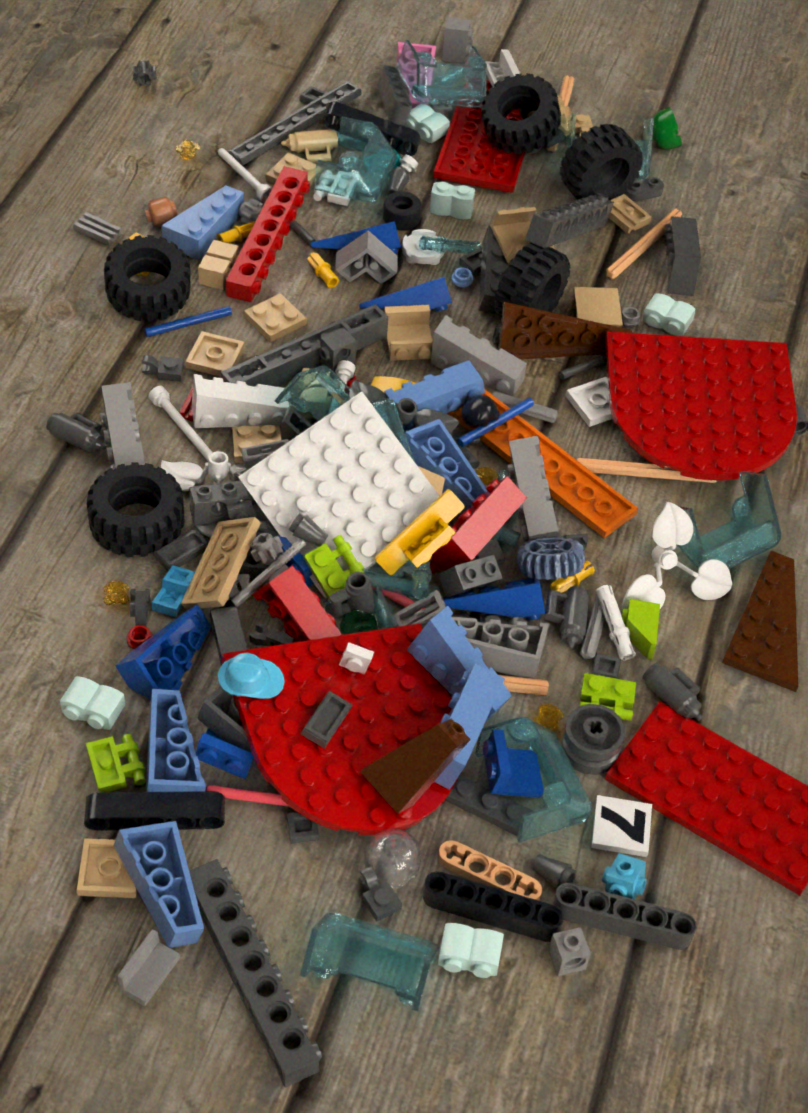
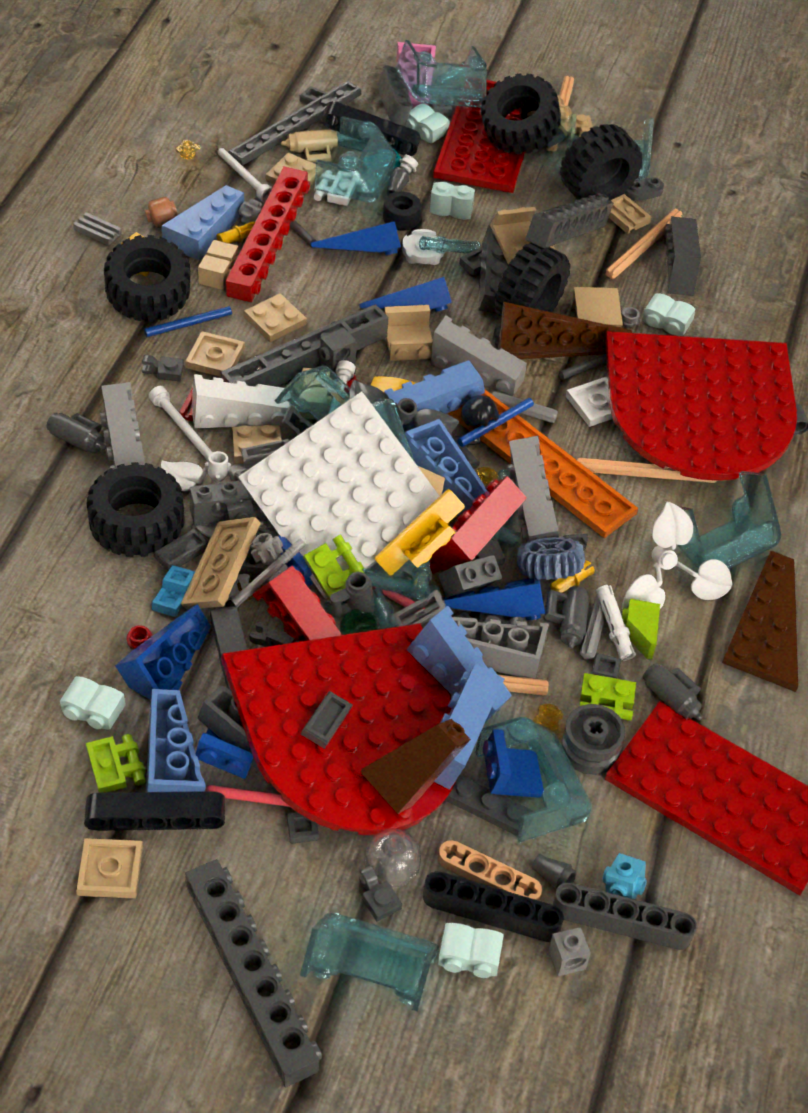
clear yellow plate [103,580,129,605] -> none
medium blue wedge [114,821,204,948] -> none
light grey panel [118,929,180,1007] -> none
dark grey plate [130,589,150,627] -> none
dark grey gear [132,60,157,86] -> none
medium azure piece [218,653,285,699] -> none
dark grey cone [289,513,328,547] -> none
yellow axle [307,252,339,288] -> none
light grey brick [335,231,398,284] -> none
white plate [339,642,374,674] -> none
light grey brick [442,17,474,64] -> none
light blue plate [451,268,473,288] -> none
white fence [483,49,520,88] -> none
white tile [591,795,652,857] -> none
green cylinder [647,107,682,150] -> none

